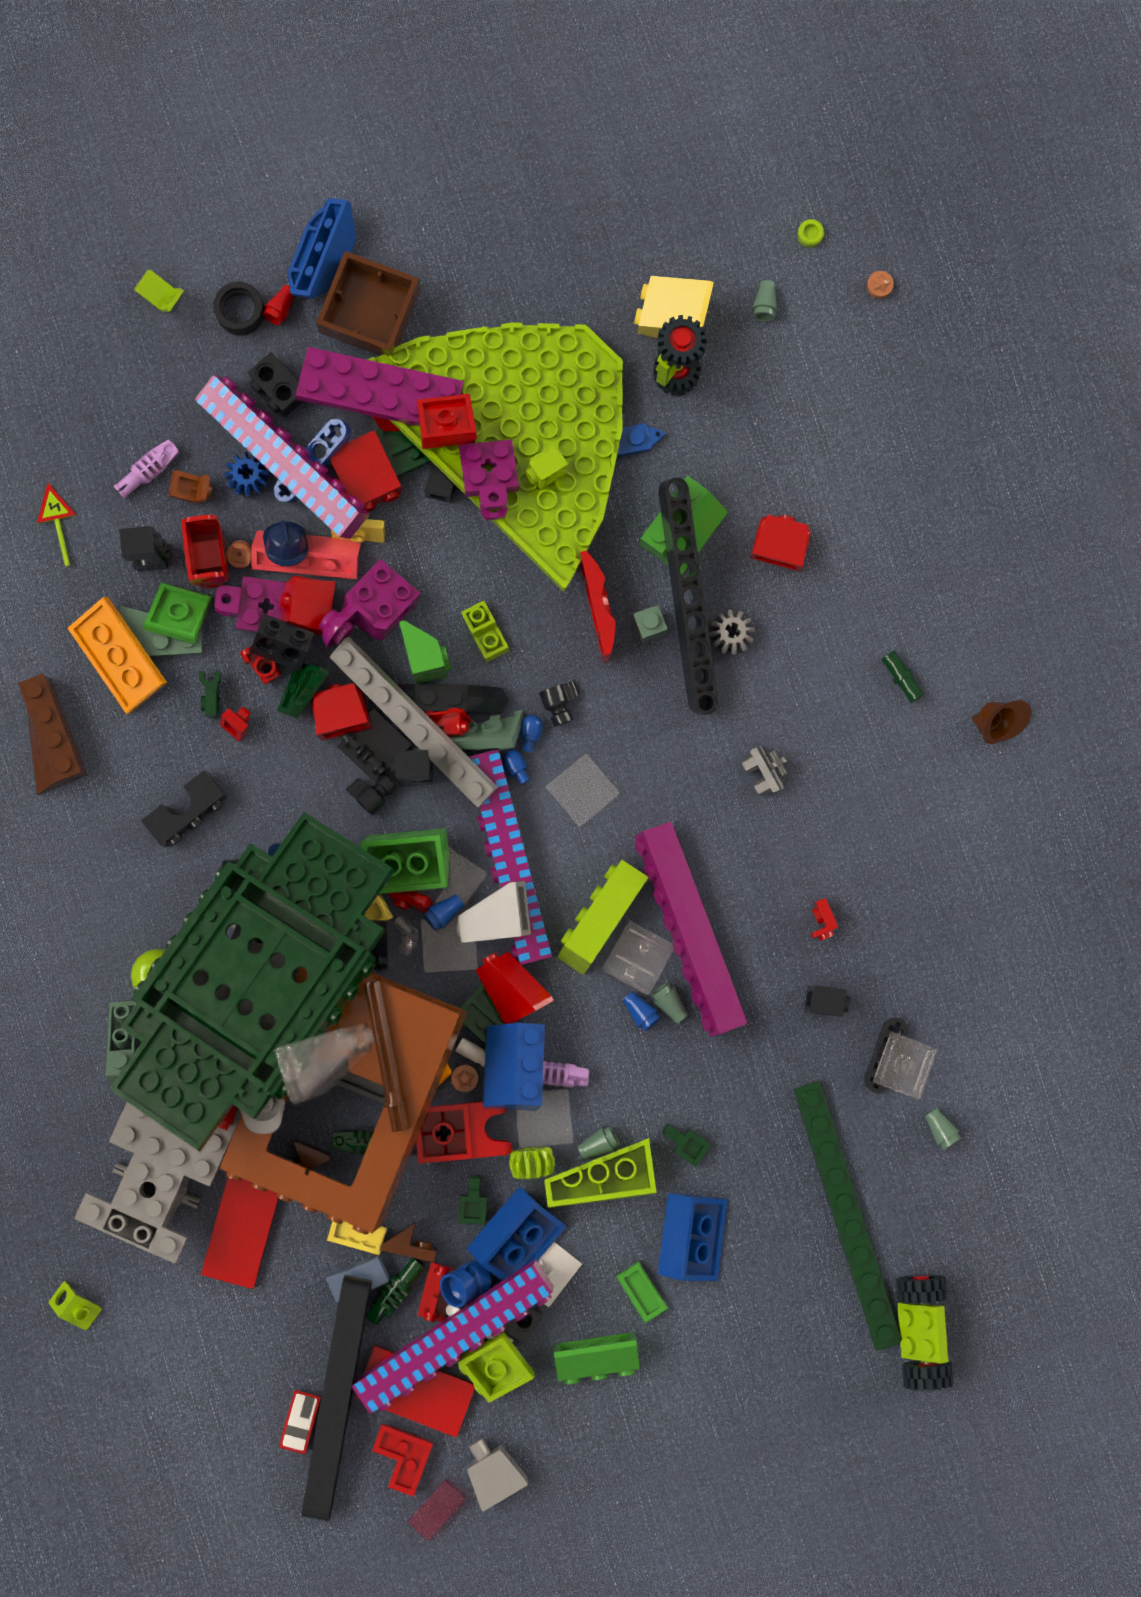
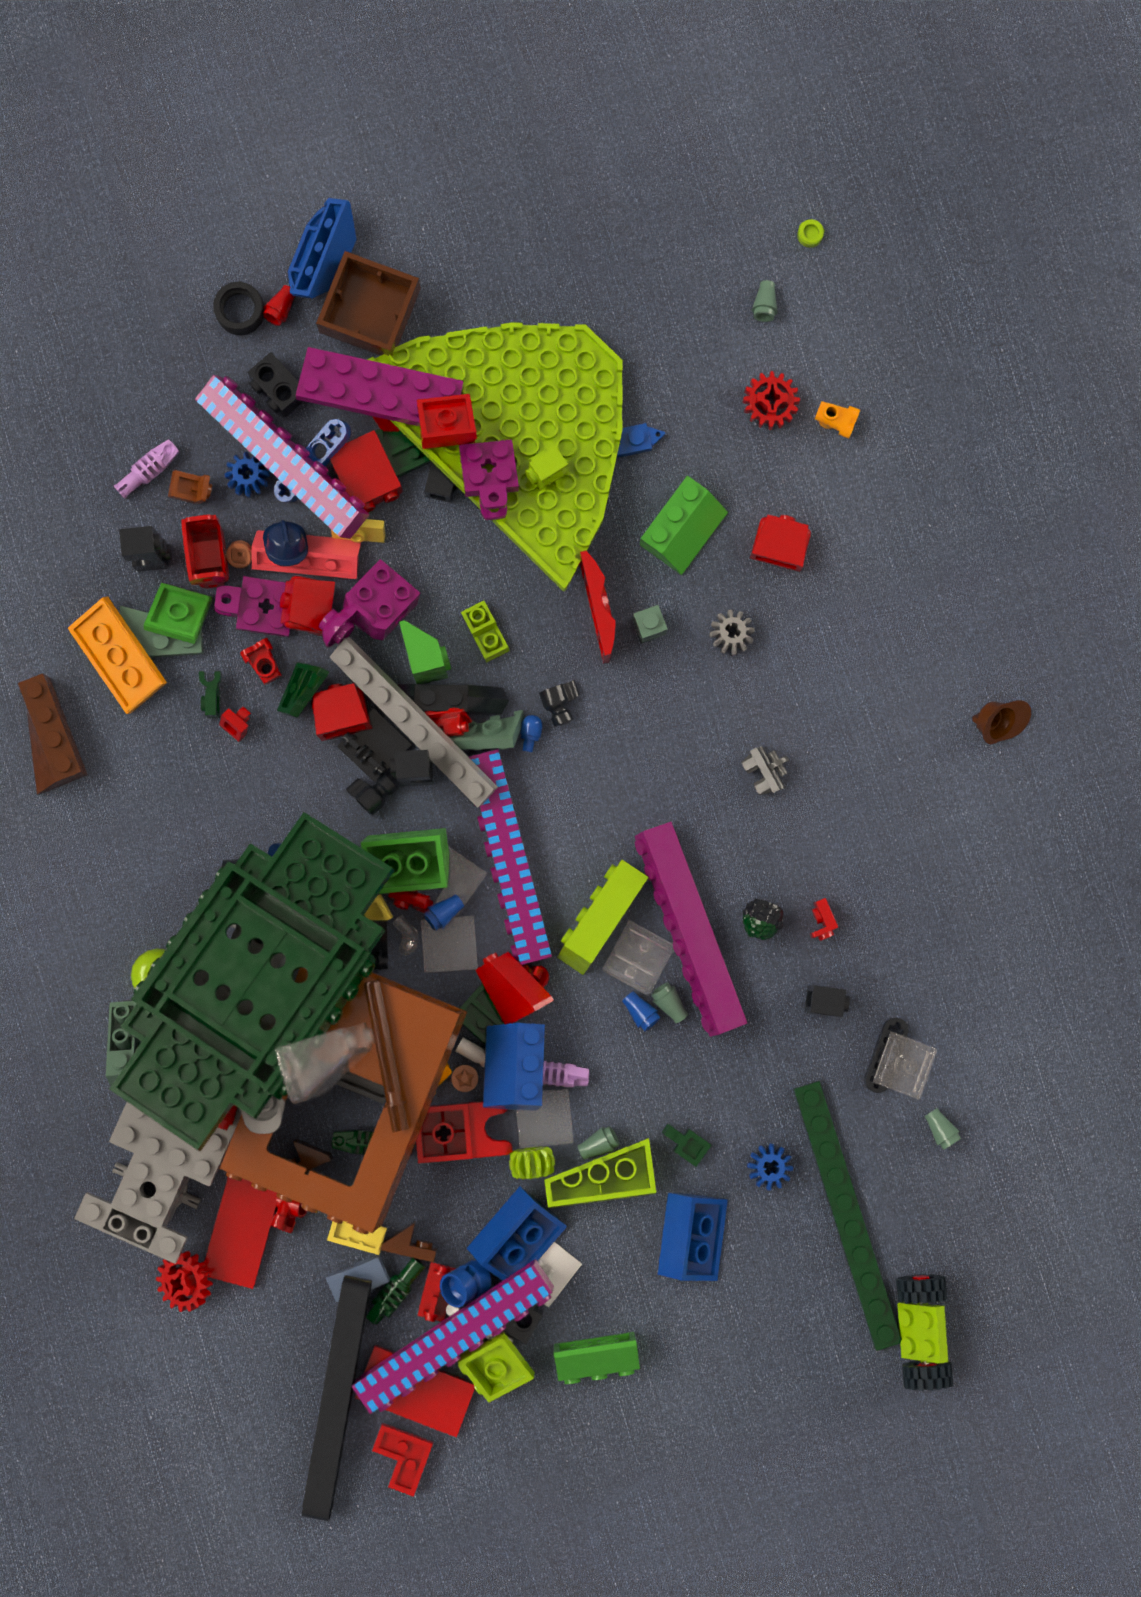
piece [37,483,76,567] -> none
lime bracket [49,1281,102,1330] -> none
lime bracket [134,270,184,312] -> none
black arch [141,770,228,847] -> none
black brick [249,614,314,672] -> none
slope [279,1390,321,1455] -> none
clear pink plate [408,1479,465,1541] -> none
slope [457,881,531,943] -> none
dark green plate [458,1175,487,1225] -> none
light grey torso [467,1438,528,1512] -> none
blue cylinder [502,750,530,785] -> none
clear plate [545,753,620,828] -> none
bright green tile [616,1261,668,1323] -> none
light yellow slope [634,276,714,338] -> none
black plate [653,315,707,396] -> none
black beam [658,477,718,715] -> none
nougat tile [866,271,894,299] -> none
dark green pin [881,650,925,703] -> none
none -> red gear [156,1251,213,1312]
none -> red plate [270,1198,307,1234]
none -> red plate [523,964,550,988]
none -> red gear [742,371,800,430]
none -> piece [742,898,784,940]
none -> blue gear [747,1143,793,1190]
none -> light orange plate [815,401,860,439]

